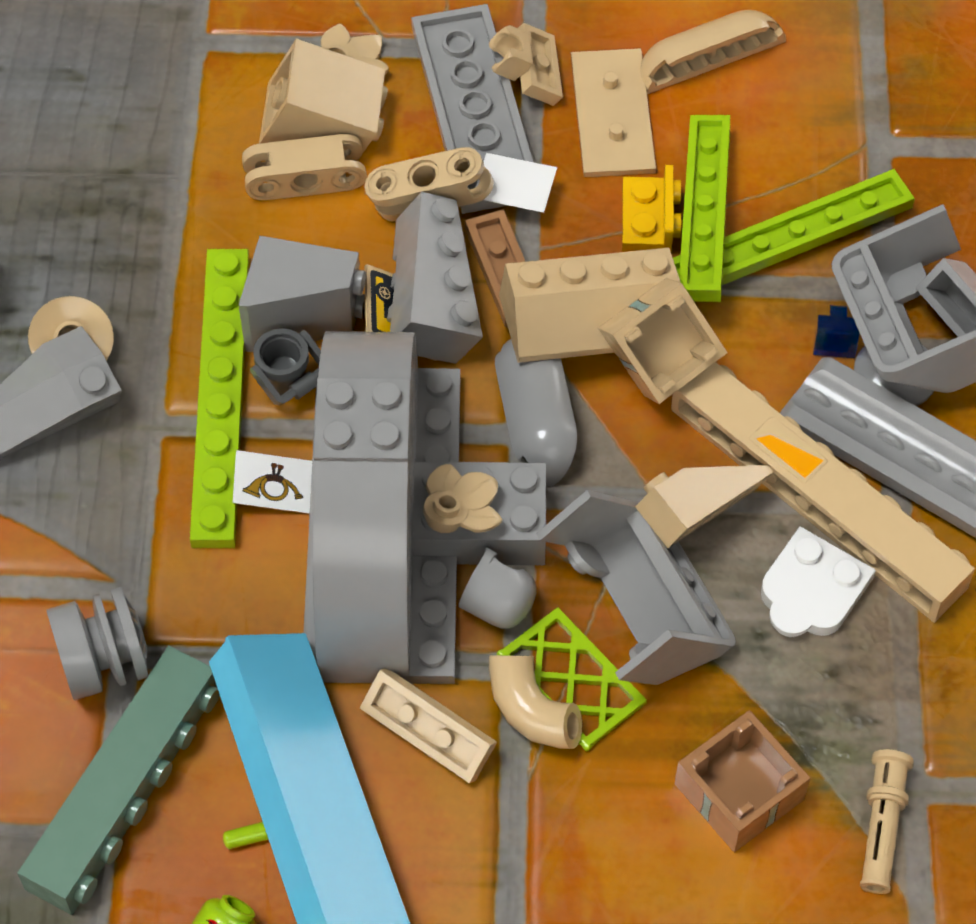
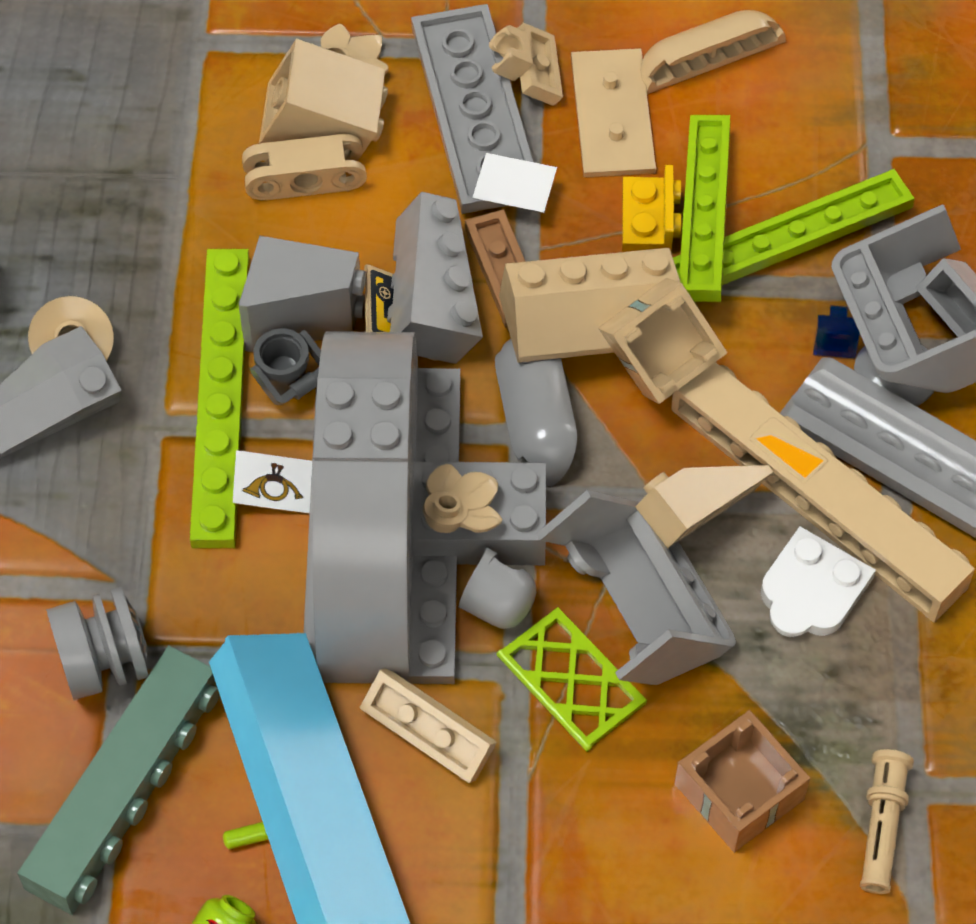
tan piece [364,147,494,221] -> none
tan cylinder [489,655,582,749] -> none

